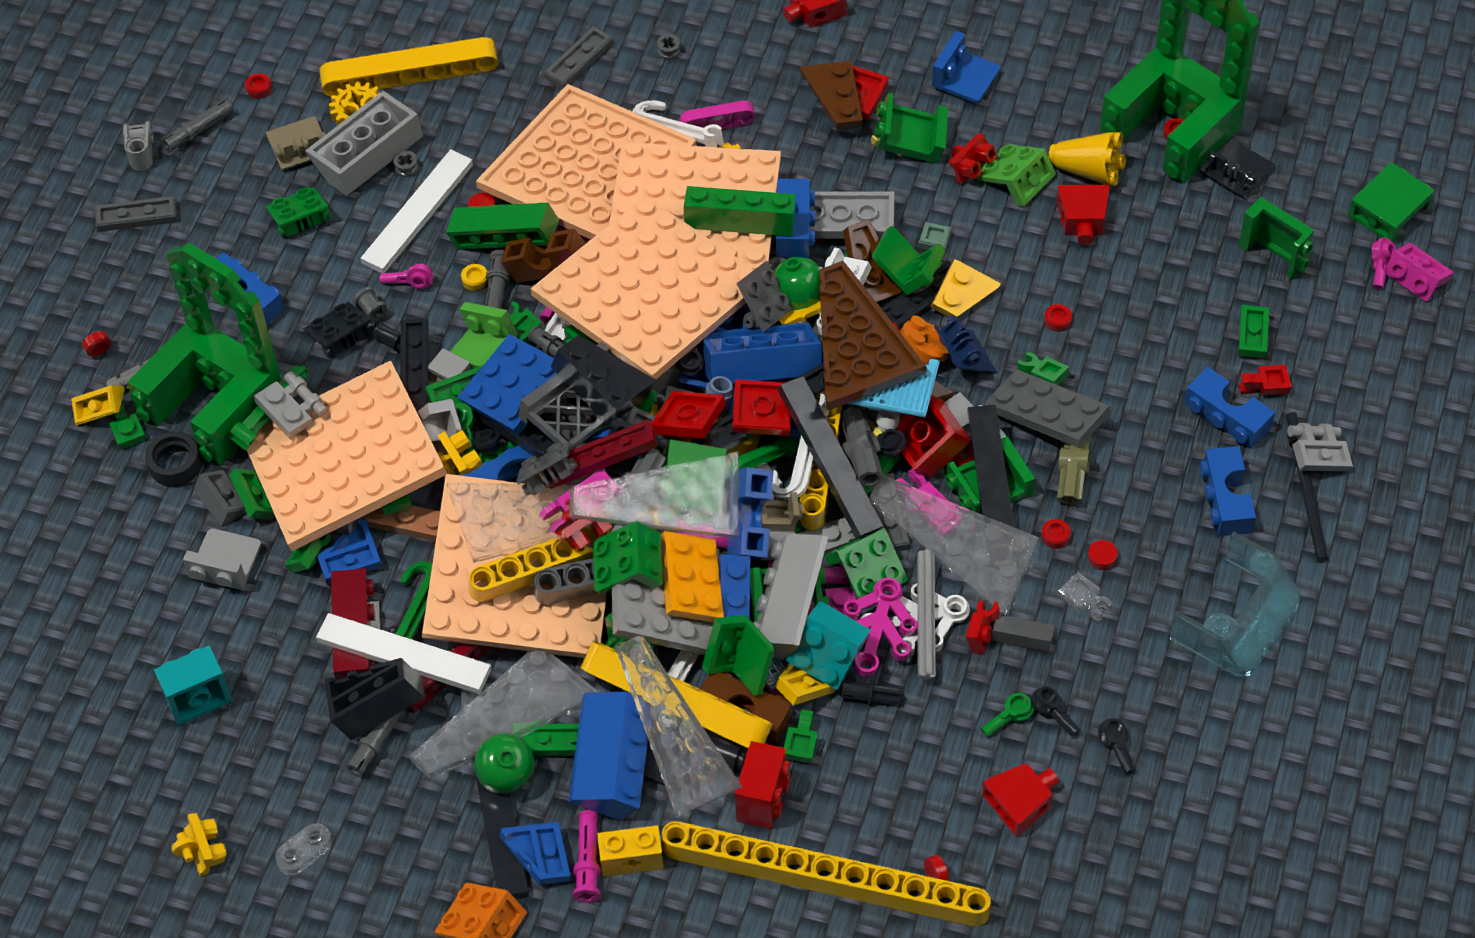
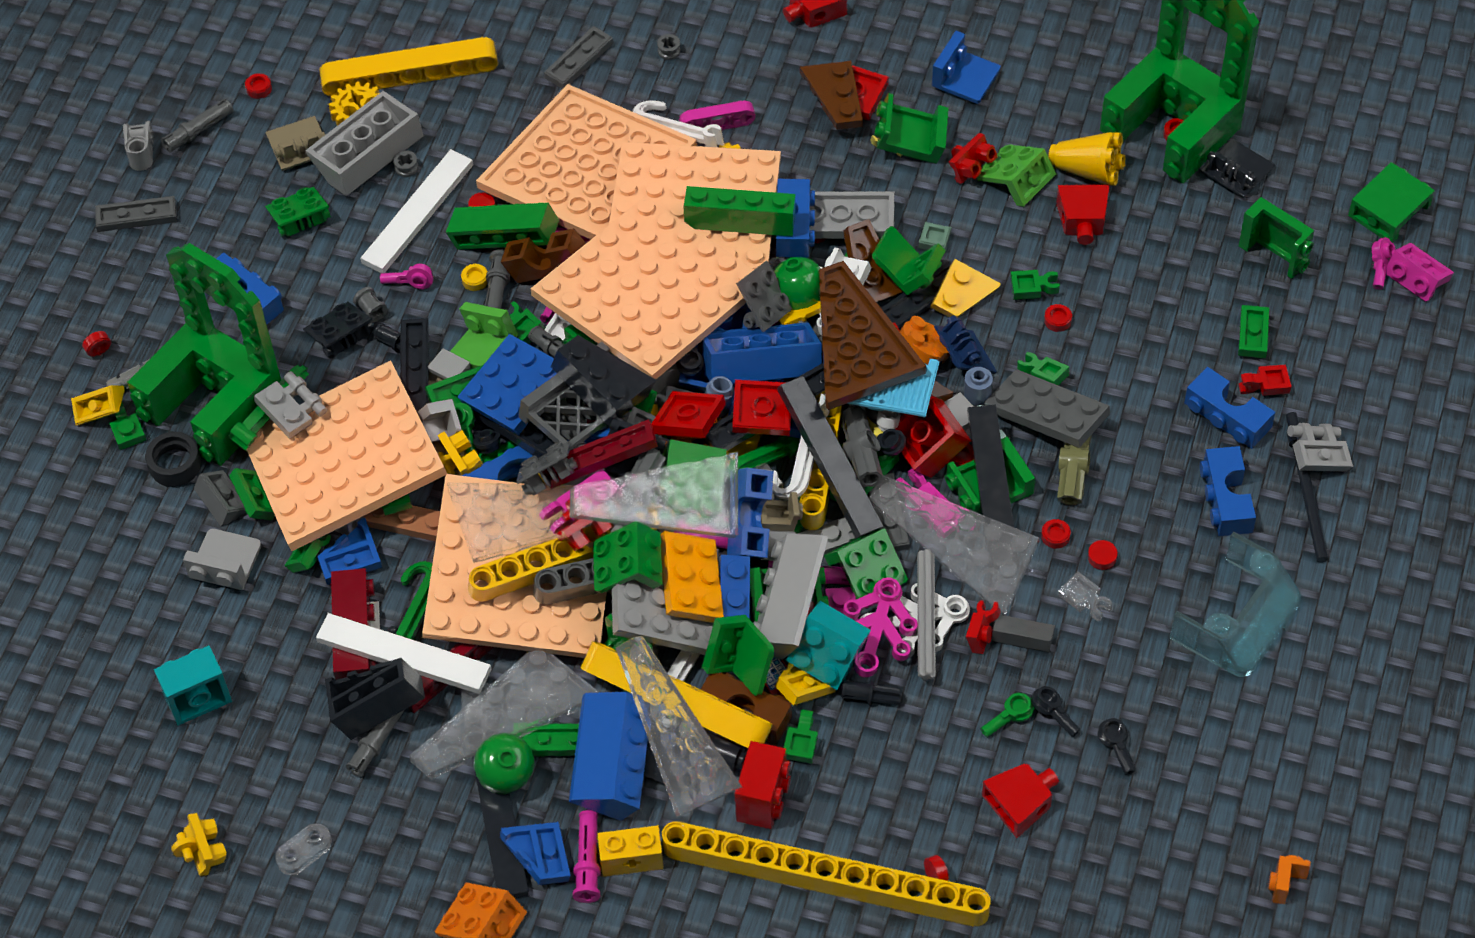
none -> sand blue brick [964,367,993,406]
none -> green plate [1010,270,1060,300]
none -> orange bracket [1268,855,1311,904]

